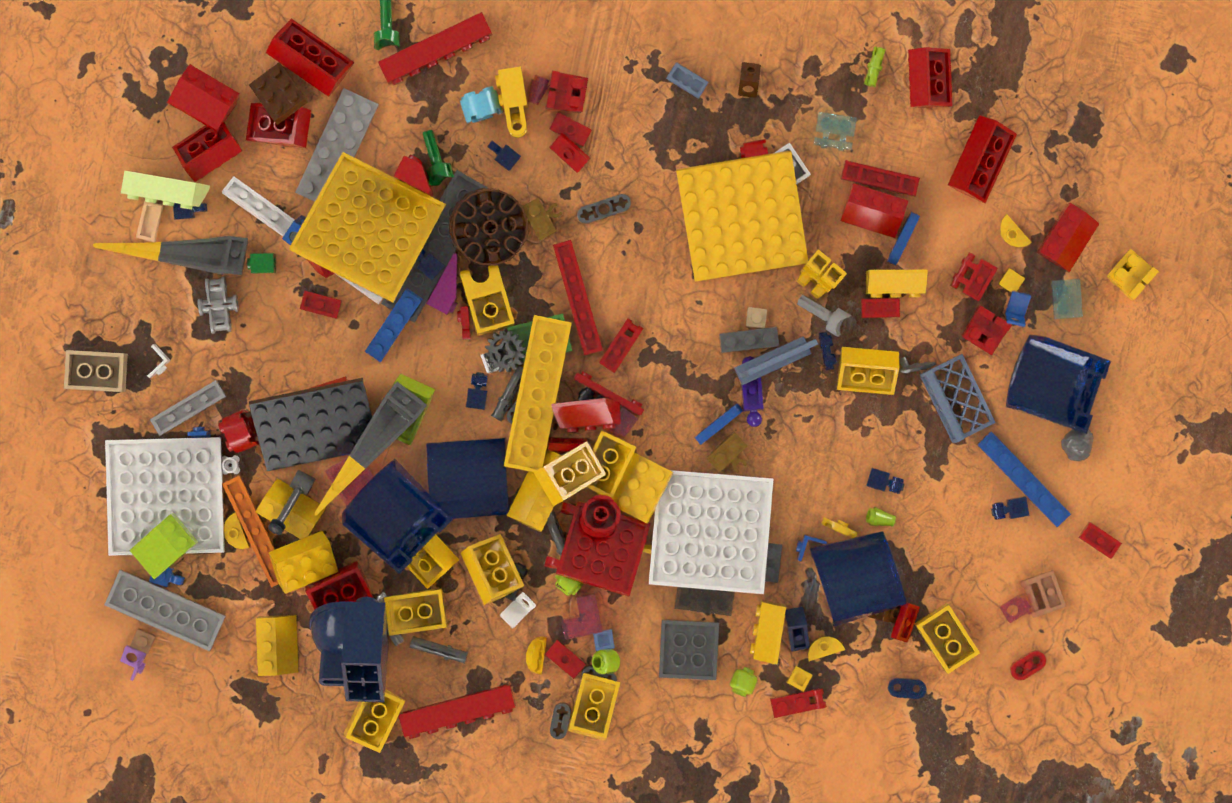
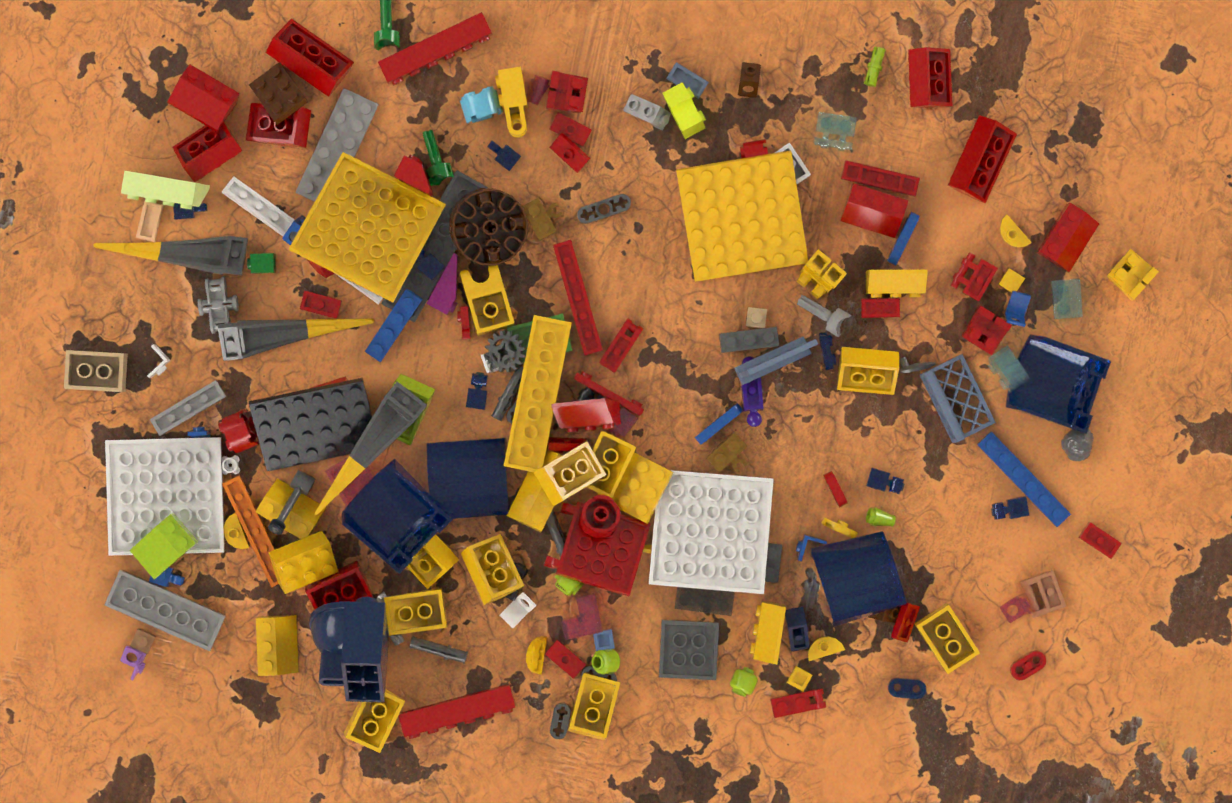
none -> dark grey plate [218,319,374,361]
none -> light grey bracket [623,94,671,131]
none -> neon yellow brick [662,82,706,139]
none -> red beam [823,471,848,508]
none -> clear light blue brick [987,345,1029,393]

